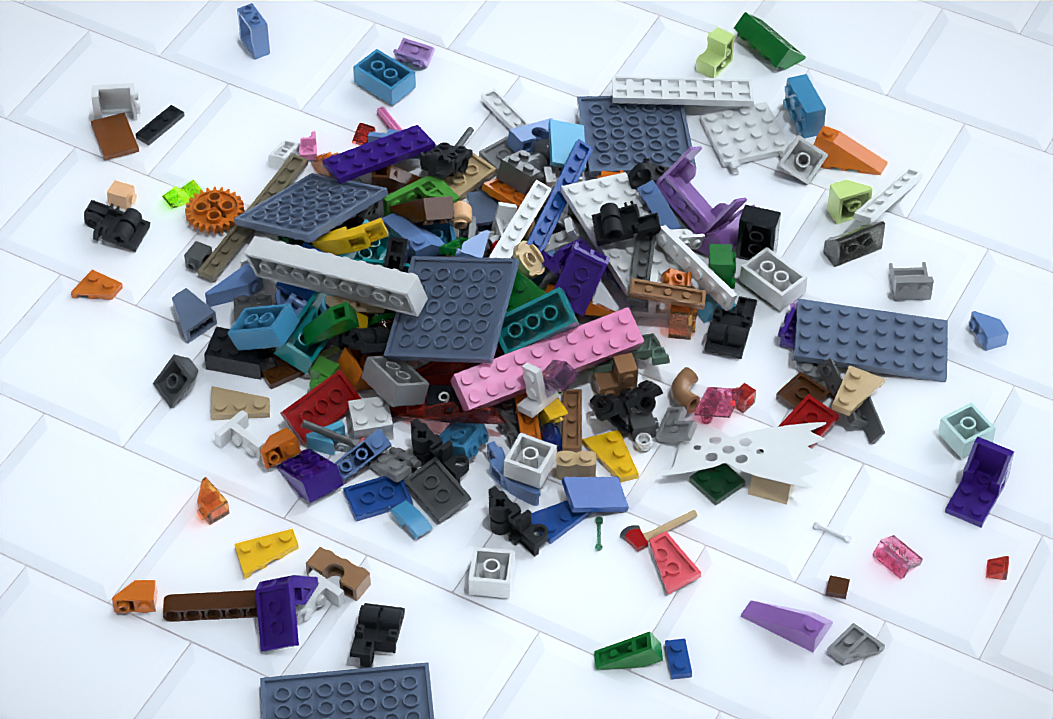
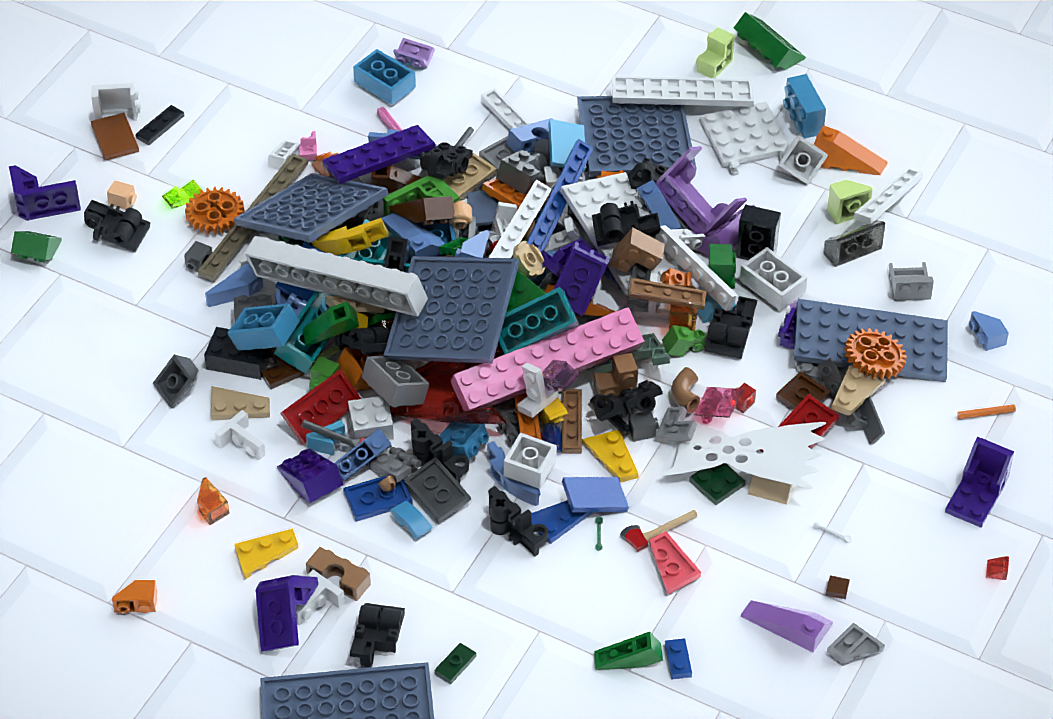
orange wing [71,269,123,300] -> none
reddish brown beam [163,590,258,622] -> none
sand blue slope [172,288,217,344] -> none
medium blue window [237,3,271,60] -> none
orange slope [260,427,301,469] -> none
clear red slope [352,122,376,145] -> none
black piece [425,385,461,415] -> none
white brick [469,547,515,598] -> none
tan brick [556,451,596,480] -> none
white plate [634,433,654,451] -> none
clear pink bracket [873,535,924,579] -> none
light aqua brick [938,402,996,459] -> none
none -> dark purple bracket [8,165,81,221]
none -> green slope [11,231,62,263]
none -> medium nougat hinge [378,475,396,492]
none -> dark green plate [434,642,477,684]
none -> medium nougat brick [611,228,665,273]
none -> bright green brick [661,325,706,357]
none -> orange gear [844,328,907,379]
none -> orange bar [957,404,1016,419]

